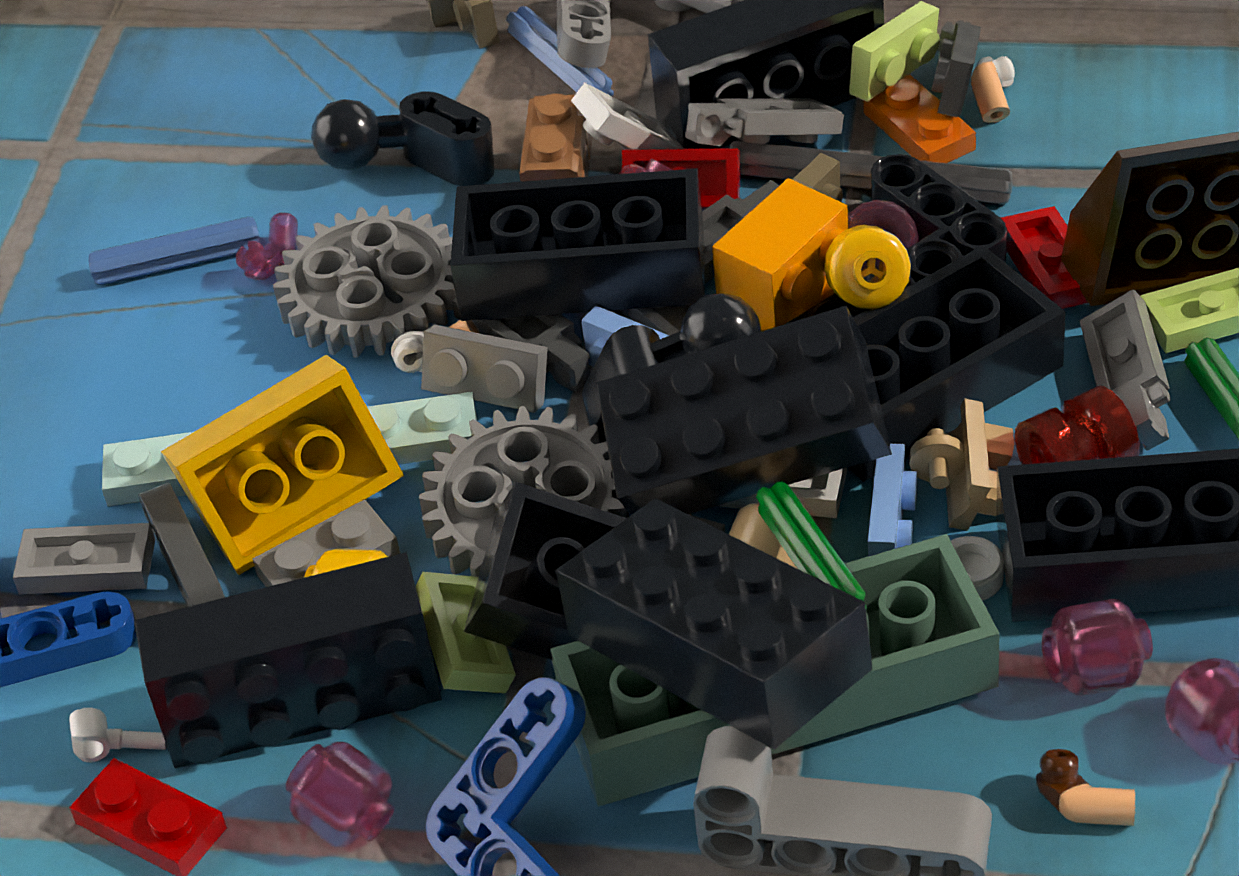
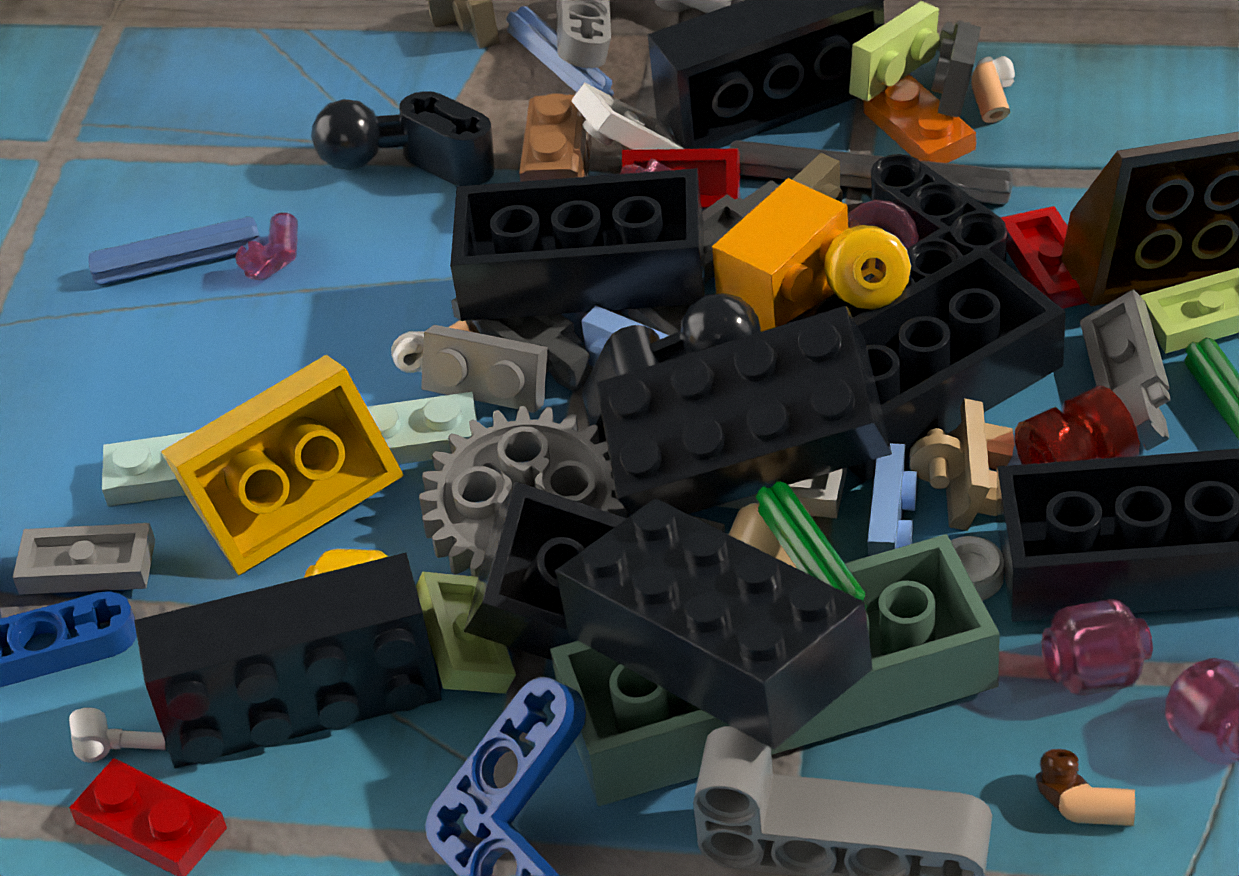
dark grey beam [138,482,225,607] -> none
light grey plate [253,499,400,587] -> none
light grey gear [273,205,456,357] -> none
clear pink head [285,742,394,848] -> none
light grey hinge [685,98,844,147] -> none

